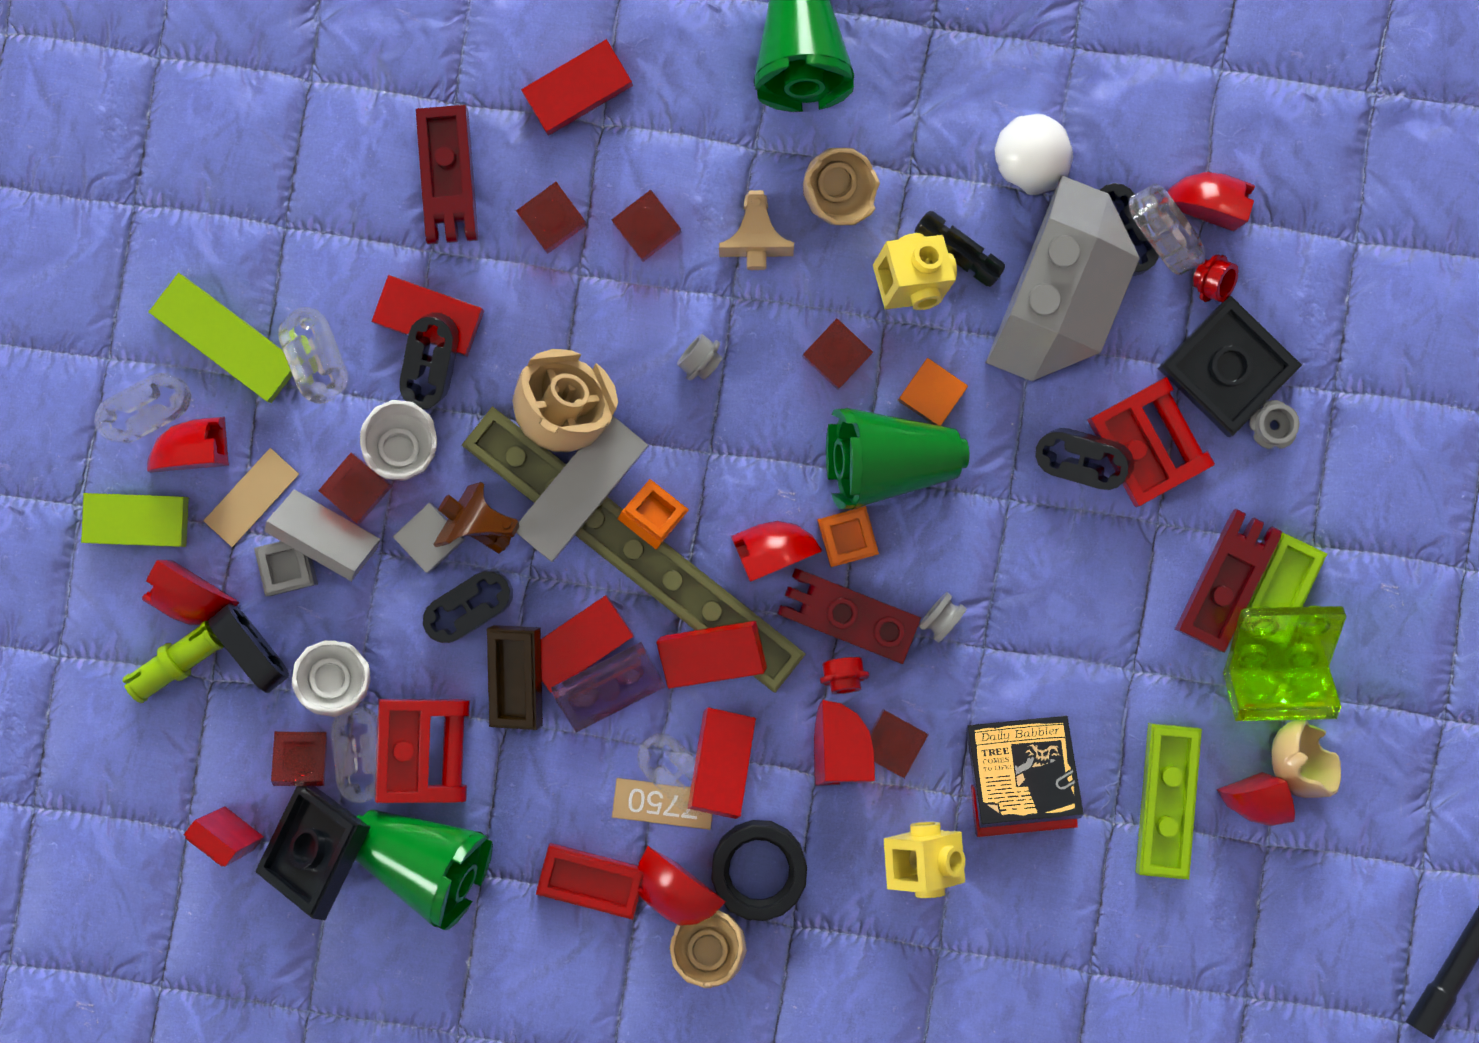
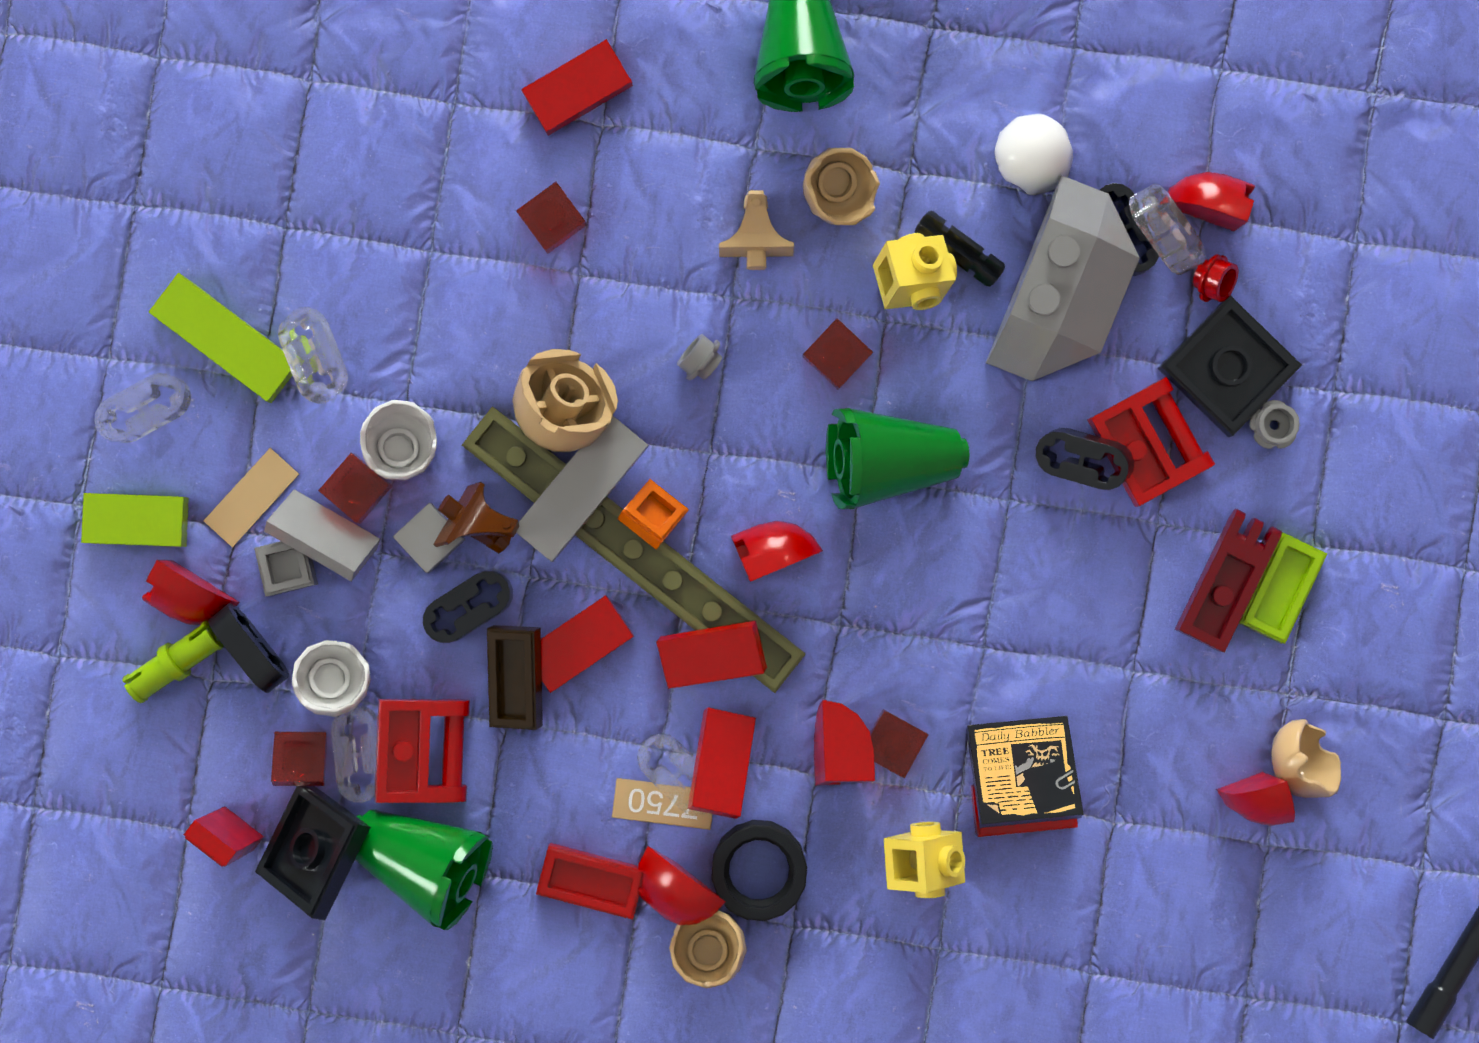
red brick [147,416,229,473] -> none
red tile [371,275,484,357] -> none
black beam [400,313,459,409] -> none
dark red hinge [416,105,478,245] -> none
clear purple plate [551,642,665,732] -> none
clear red plate [611,190,682,262] -> none
dark red hinge [777,568,921,664] -> none
orange tile [817,506,879,567] -> none
red plate [820,657,869,694] -> none
orange tile [898,358,968,426] -> none
light grey bush [919,592,967,643] -> none
lime tile [1135,723,1202,880] -> none
clear neon green bracket [1223,606,1347,721] -> none

